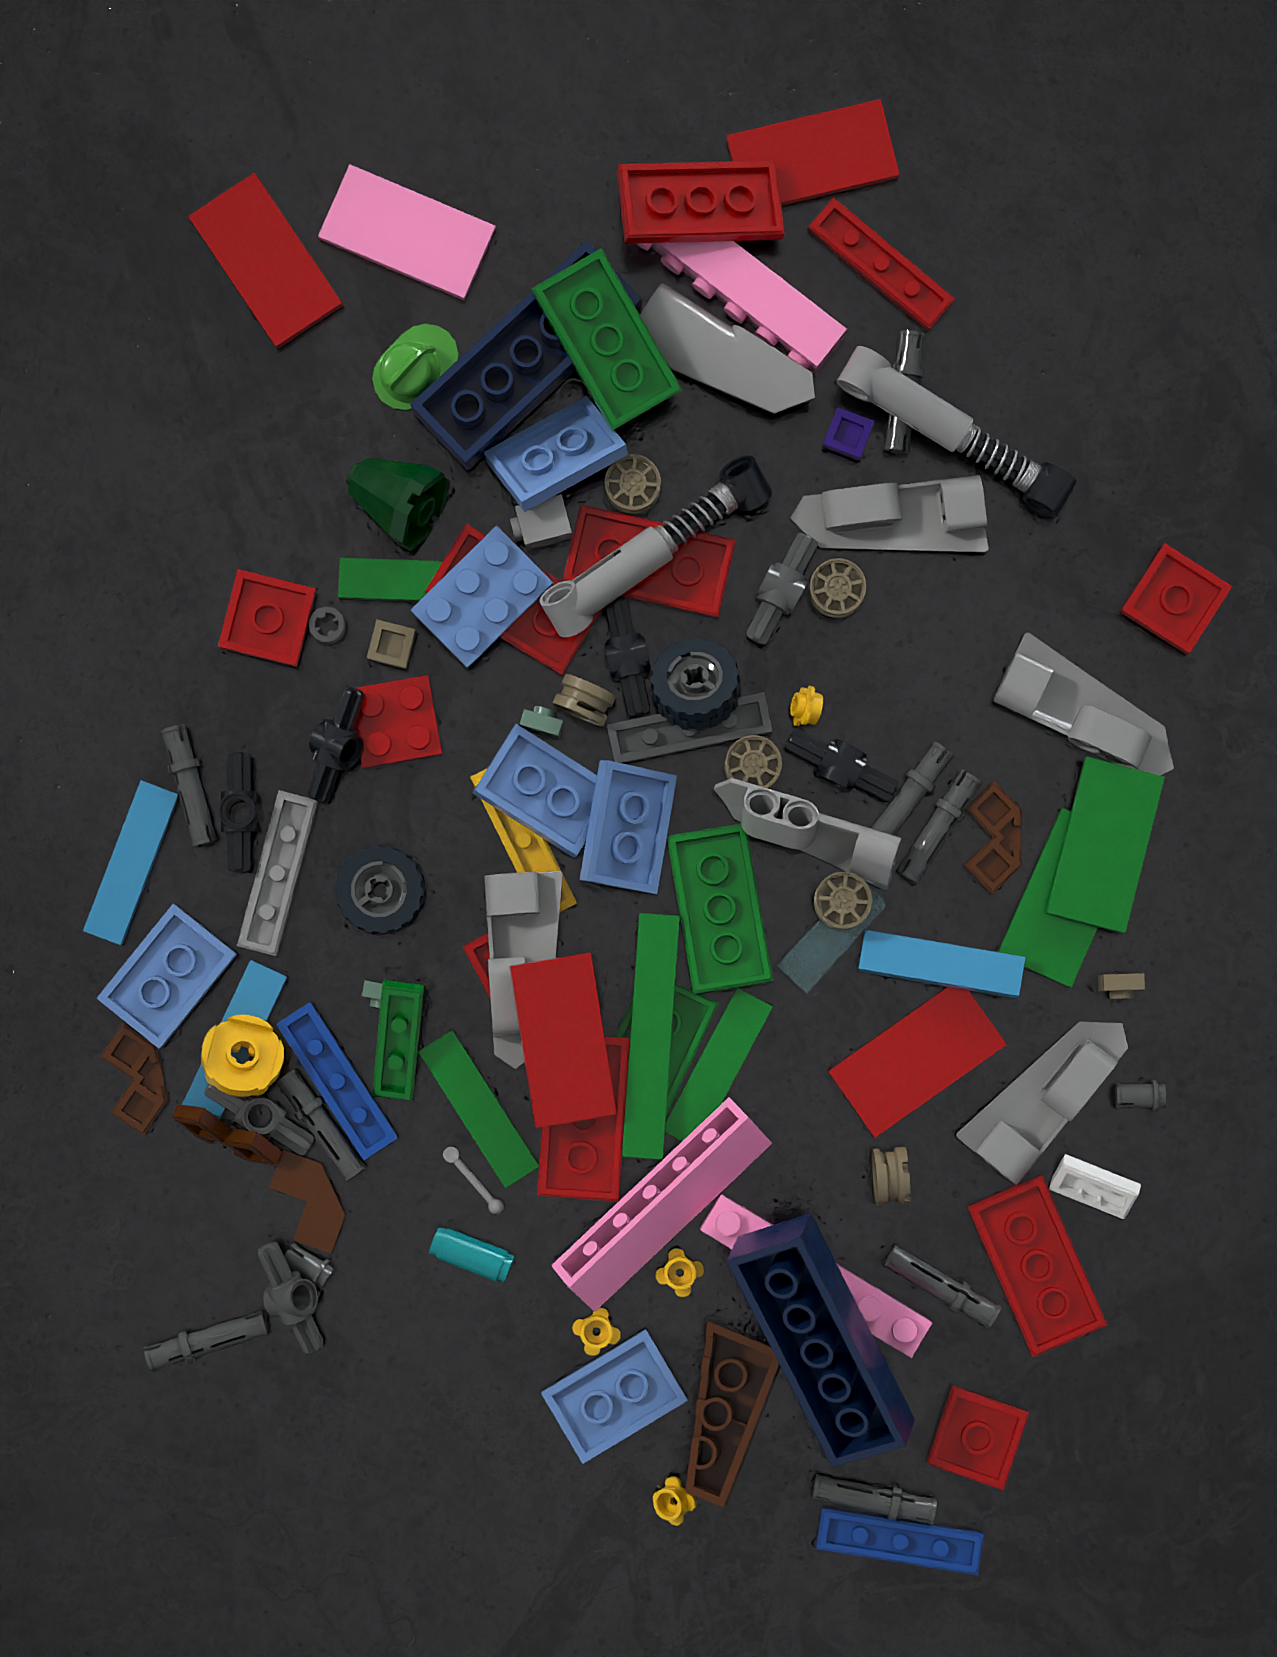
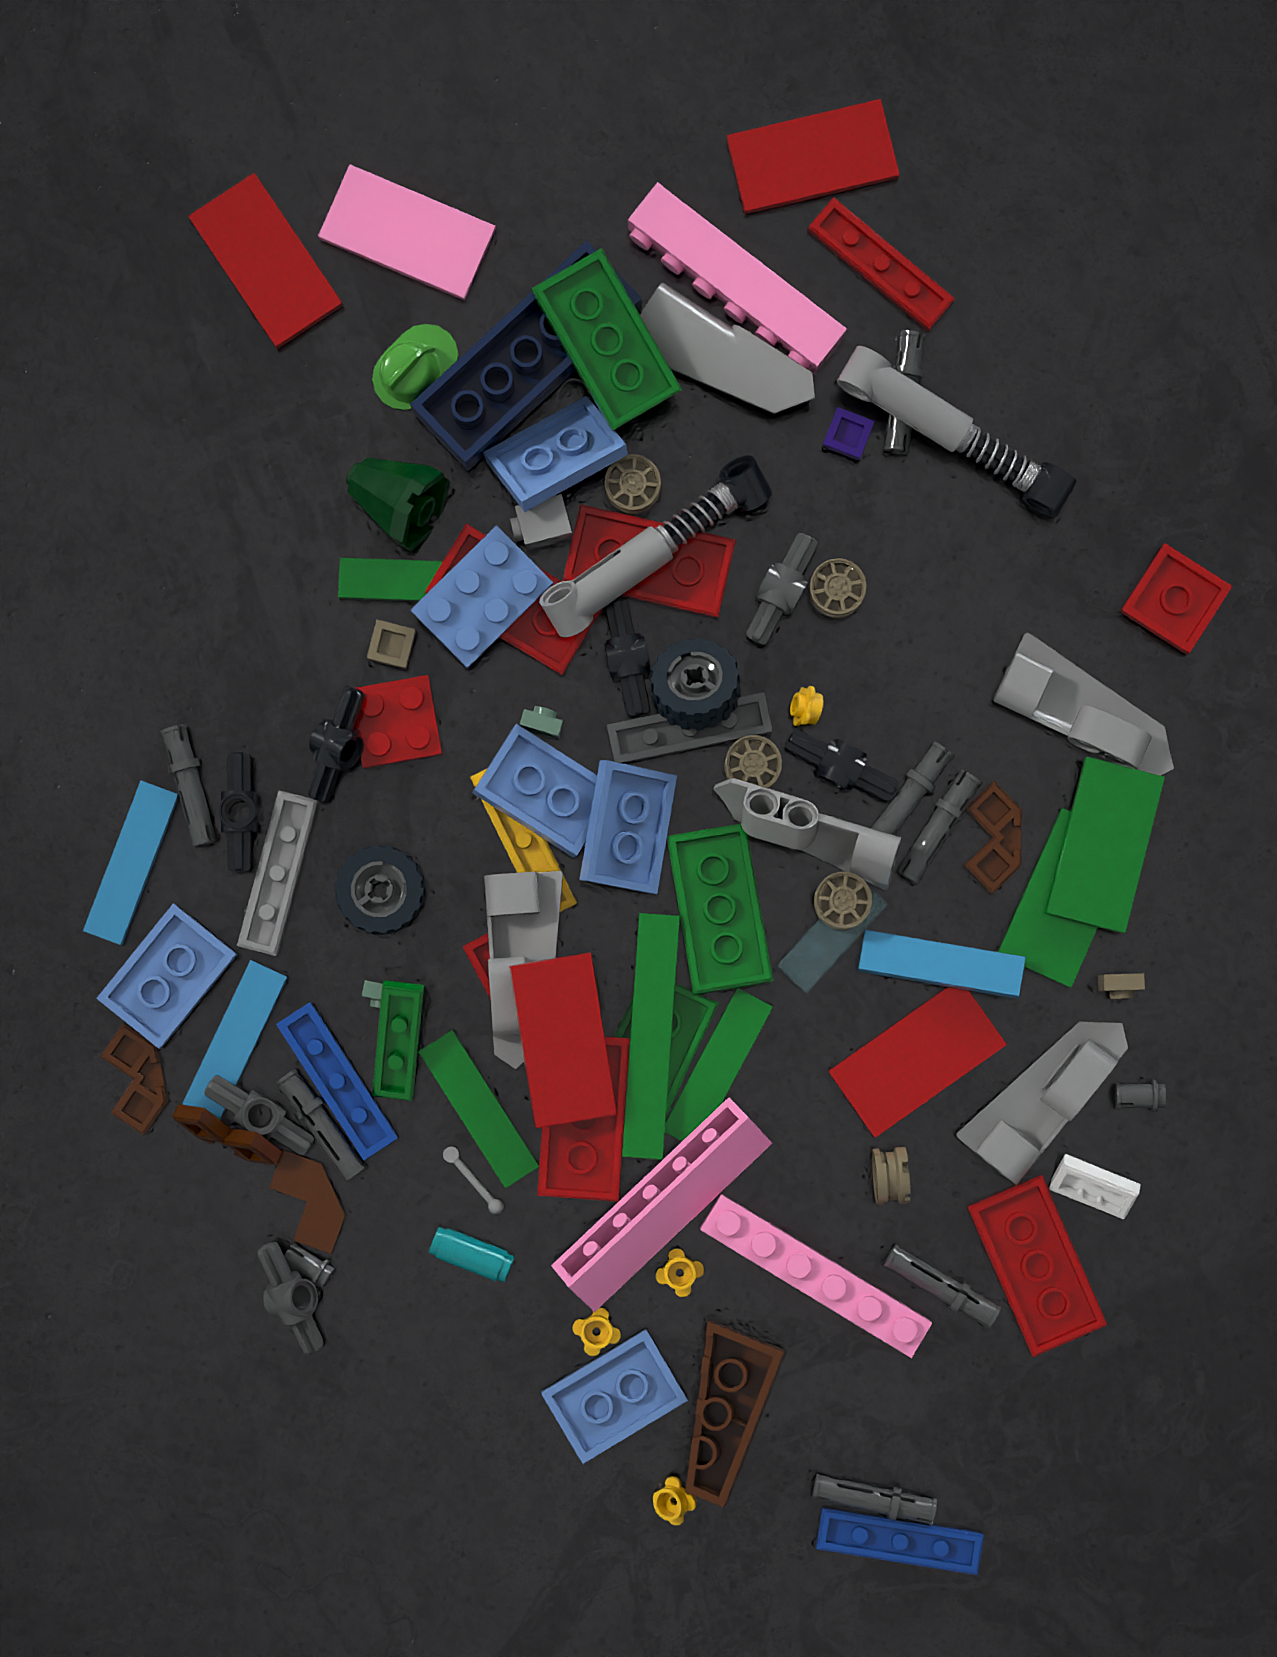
dark grey pin [144,1310,269,1372] -> none
yellow plate [201,1014,284,1097] -> none
red plate [218,569,317,667] -> none
dark grey bush [309,606,346,644] -> none
dark tan wheel [552,674,616,727] -> none
red tile [617,161,785,244] -> none
dark blue brick [727,1213,915,1467] -> none
light grey panel [790,475,989,552] -> none
red tile [925,1385,1029,1491] -> none

